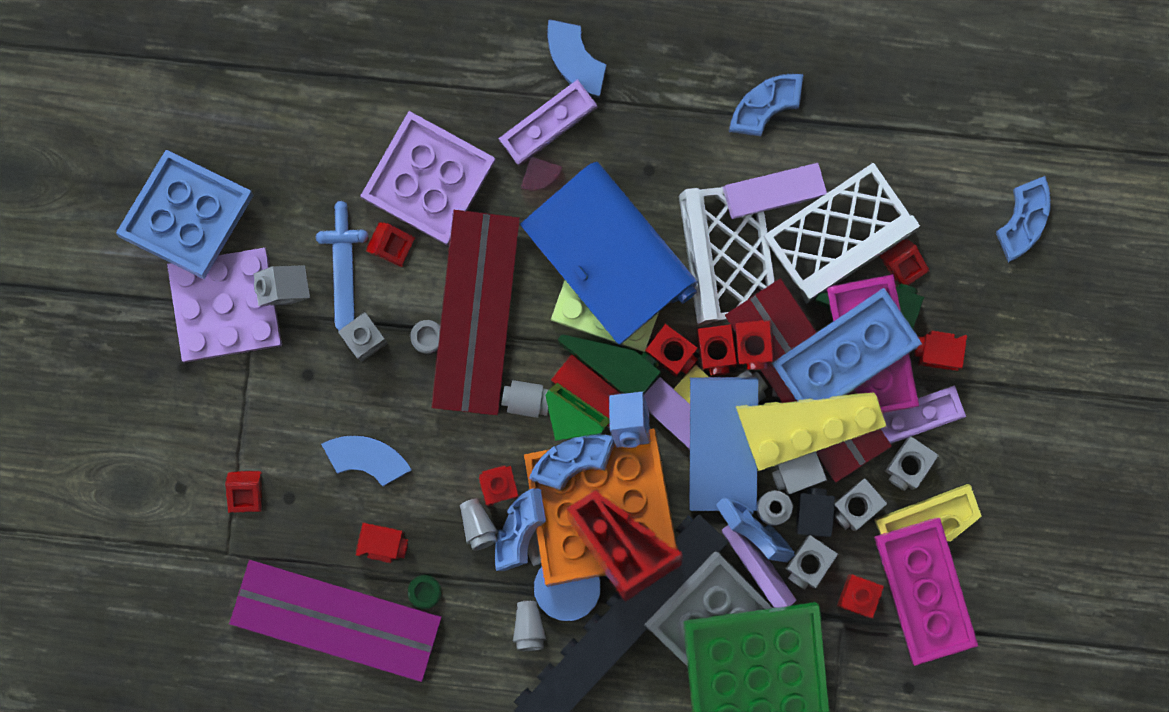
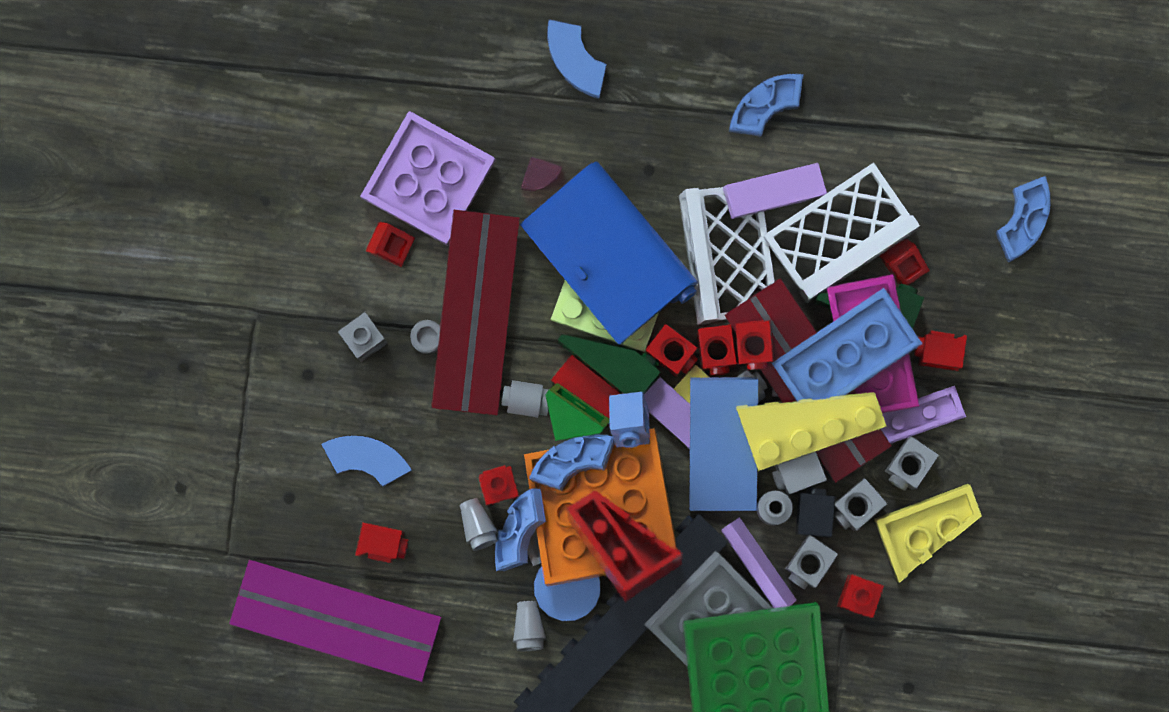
medium blue plate [116,150,254,279] -> none
lavender plate [167,248,282,363] -> none
red slope [225,471,262,513] -> none
light grey brick [253,265,310,306] -> none
medium blue sword [316,201,368,330] -> none
dark green tile [408,575,442,609] -> none
lavender tile [499,79,598,166] -> none
medium blue tile [716,497,795,563] -> none
dark pink tile [874,517,978,666] -> none

